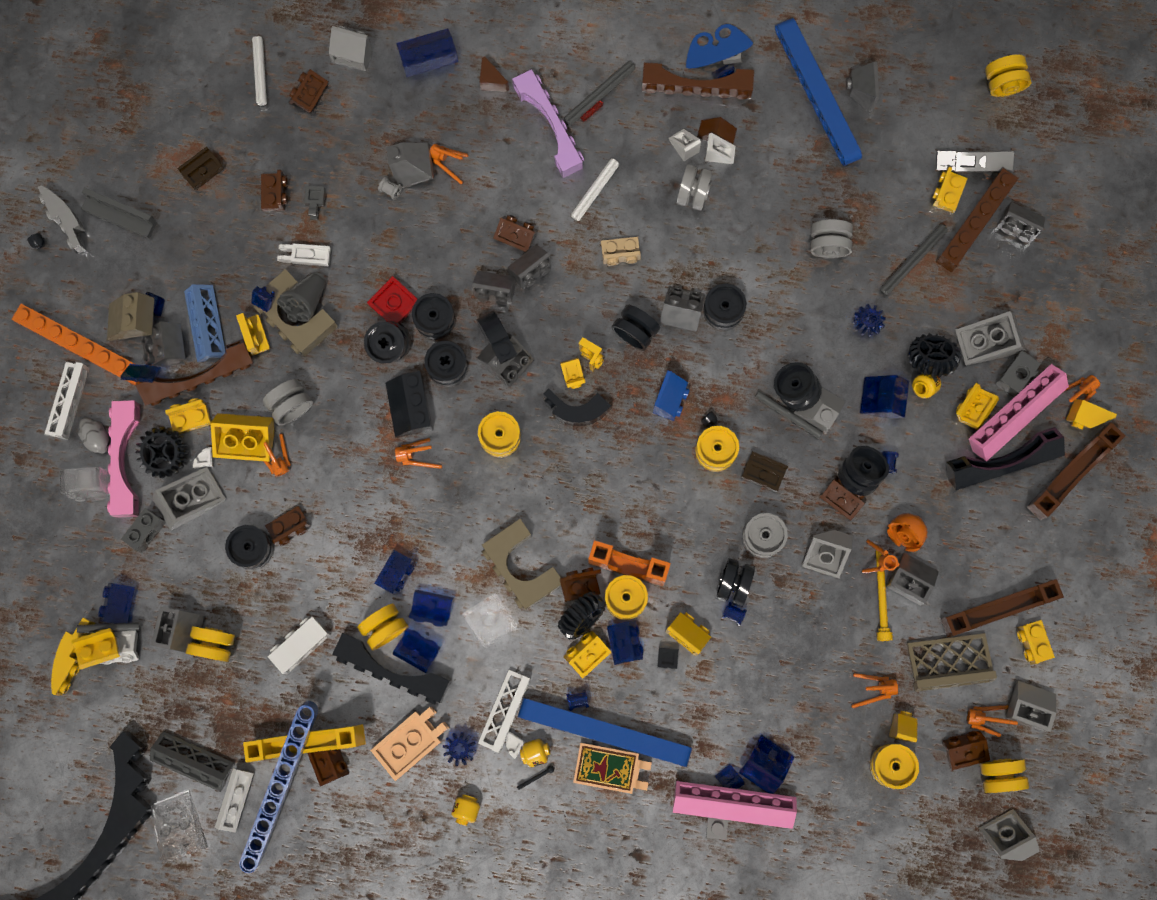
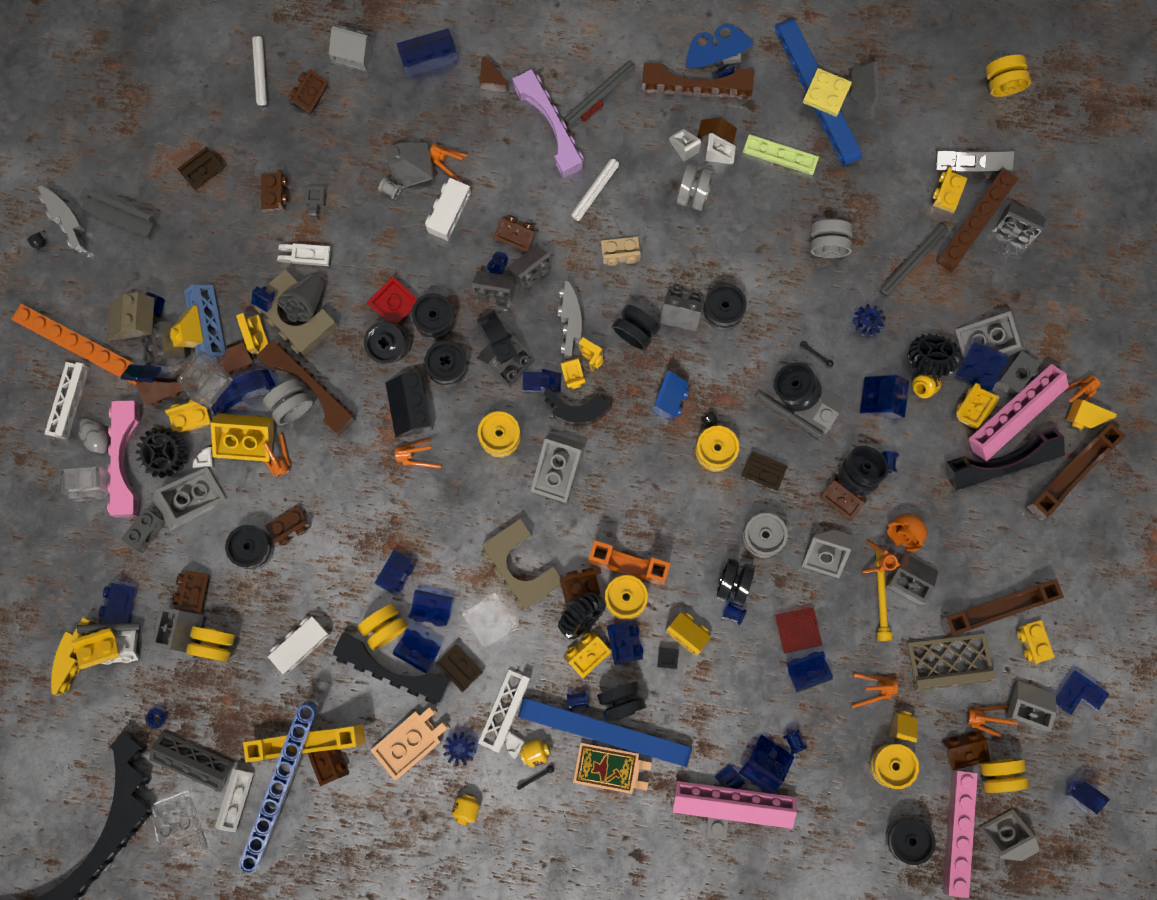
none -> clear blue plate [146,709,166,729]
none -> yellow slope [170,305,203,347]
none -> reddish brown bracket [172,570,209,613]
none -> clear brick [177,351,233,409]
none -> clear blue arch [208,369,275,416]
none -> reddish brown arch [256,340,355,436]
none -> white brick [425,178,471,241]
none -> dark brown plate [436,644,483,692]
none -> clear blue bush [487,252,508,274]
none -> clear blue slope [523,369,561,393]
none -> light grey slope [530,433,586,503]
none -> light grey slope [558,281,582,360]
none -> black wheel [597,681,647,722]
none -> yellowish green tile [743,134,819,175]
none -> clear red tile [774,607,822,654]
none -> clear blue bush [783,729,807,755]
none -> clear blue bracket [787,651,833,693]
none -> black hinge [800,341,834,367]
none -> light yellow plate [803,68,852,117]
none -> black wheel [886,818,936,865]
none -> bright pink brick [943,770,978,898]
none -> clear blue plate [956,340,1009,391]
none -> clear blue plate [1056,670,1109,715]
none -> clear blue slope [1066,780,1110,815]

